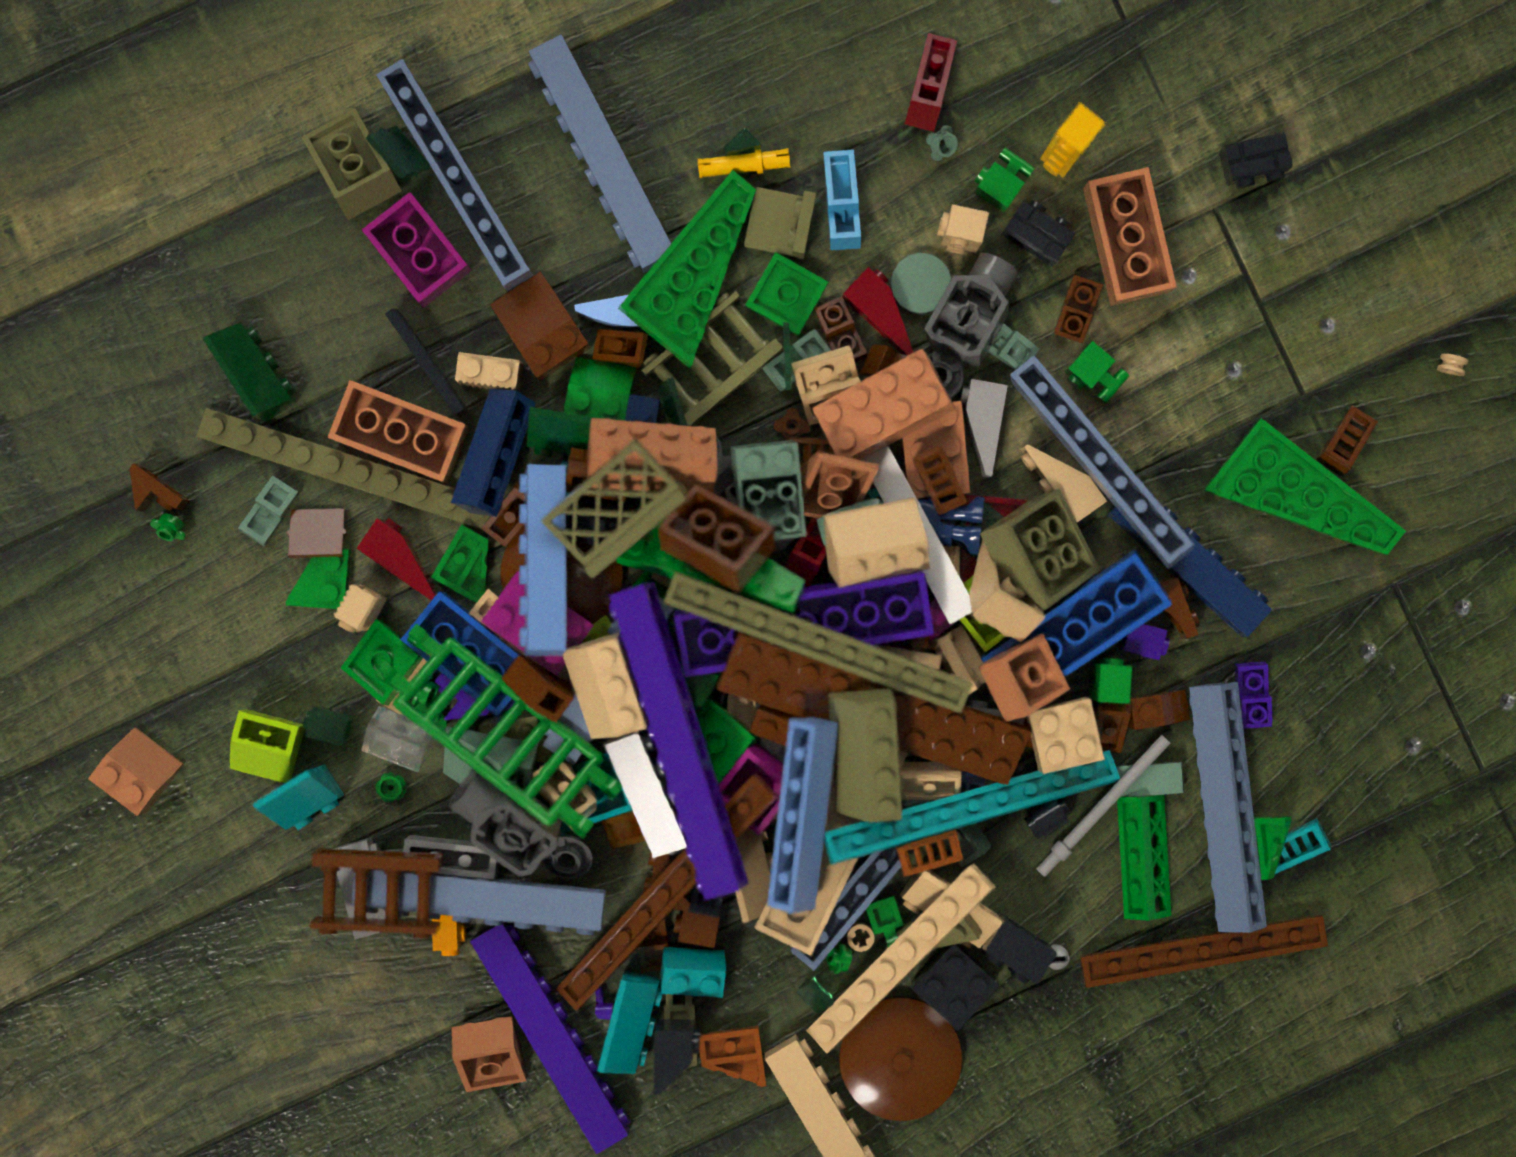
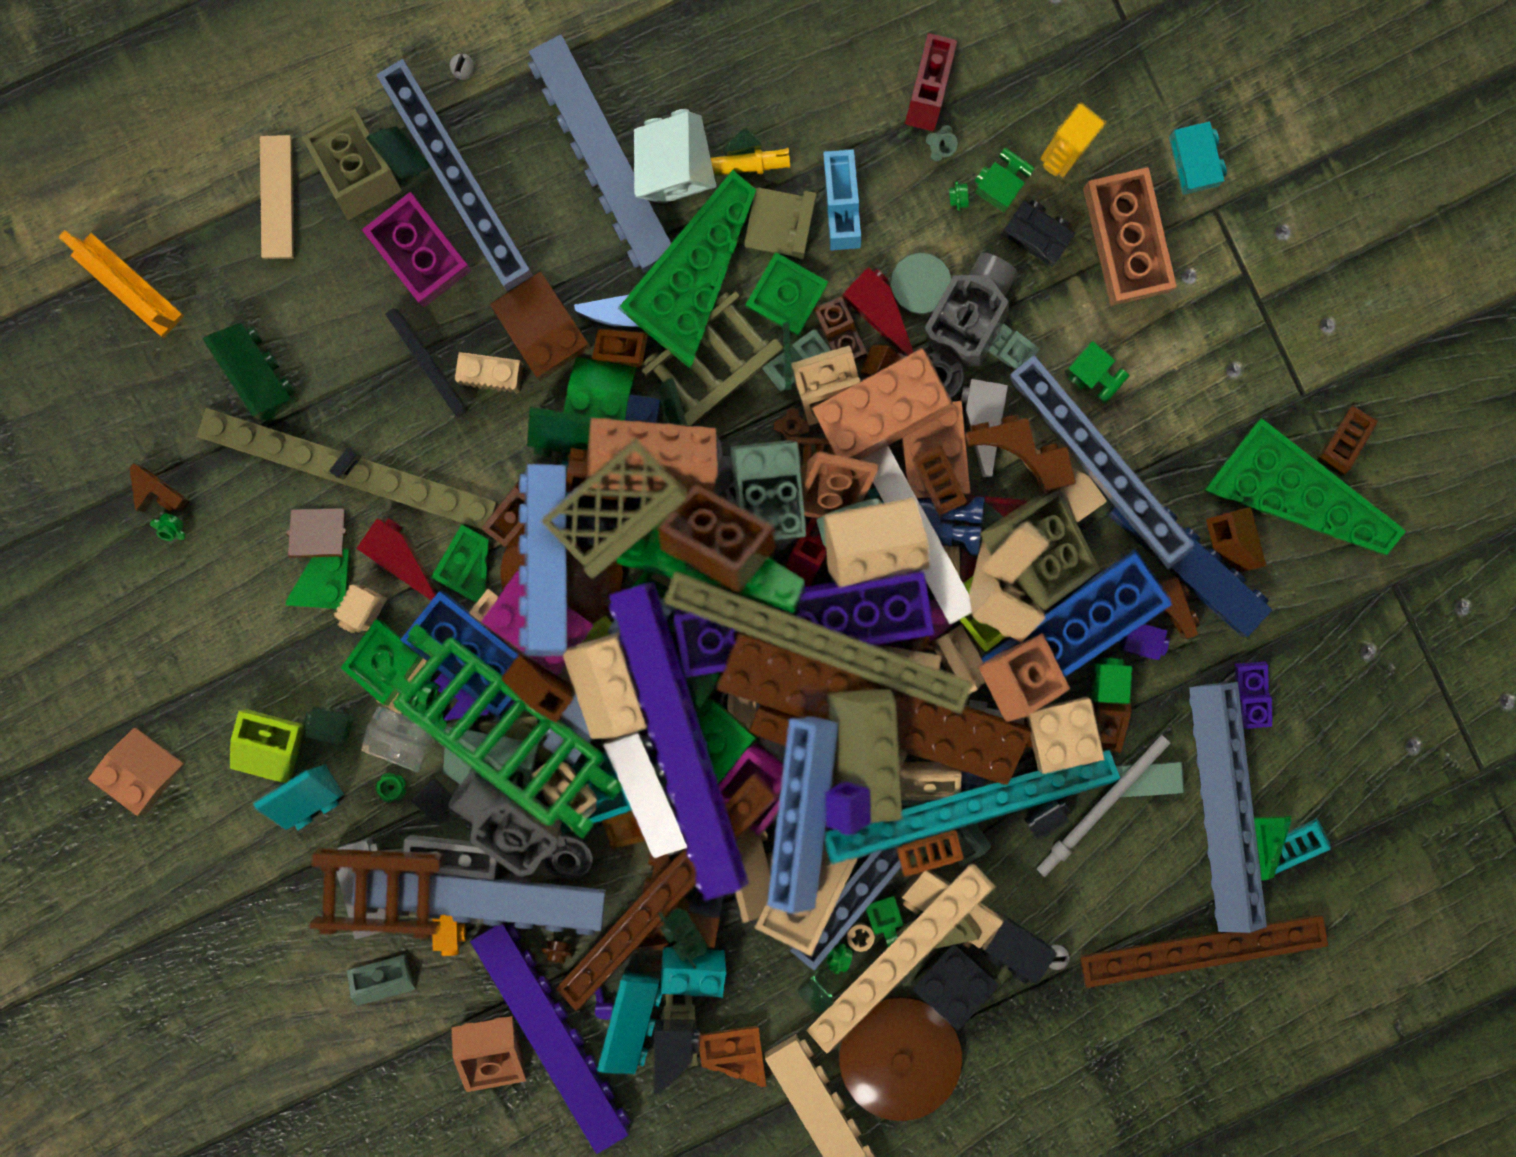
sand green slope [238,476,298,547] -> none
nougat brick [327,380,470,484] -> none
dark blue brick [451,388,536,517] -> none
tan brick [937,204,989,254] -> none
reddish brown slope [1054,274,1103,344] -> none
green fence [1117,795,1172,921] -> none
reddish brown slope [1128,689,1190,730] -> none
black brick [1219,132,1293,189] -> none
tan bush [1437,354,1468,376] -> none
none -> light orange fence [59,230,184,338]
none -> tan tile [260,135,294,259]
none -> black tile [329,447,362,479]
none -> sand green slope [347,954,415,1005]
none -> black slope [411,778,453,821]
none -> light grey hinge [450,53,475,80]
none -> reddish brown plate [542,941,573,963]
none -> light aqua slope [634,109,716,204]
none -> clear green hinge [658,908,707,969]
none -> dark purple brick [825,781,871,835]
none -> green plate [949,181,969,211]
none -> reddish brown arch [965,415,1076,492]
none -> tan slope [981,522,1050,585]
none -> teal brick [1169,121,1227,195]
none -> reddish brown slope [1206,507,1267,573]

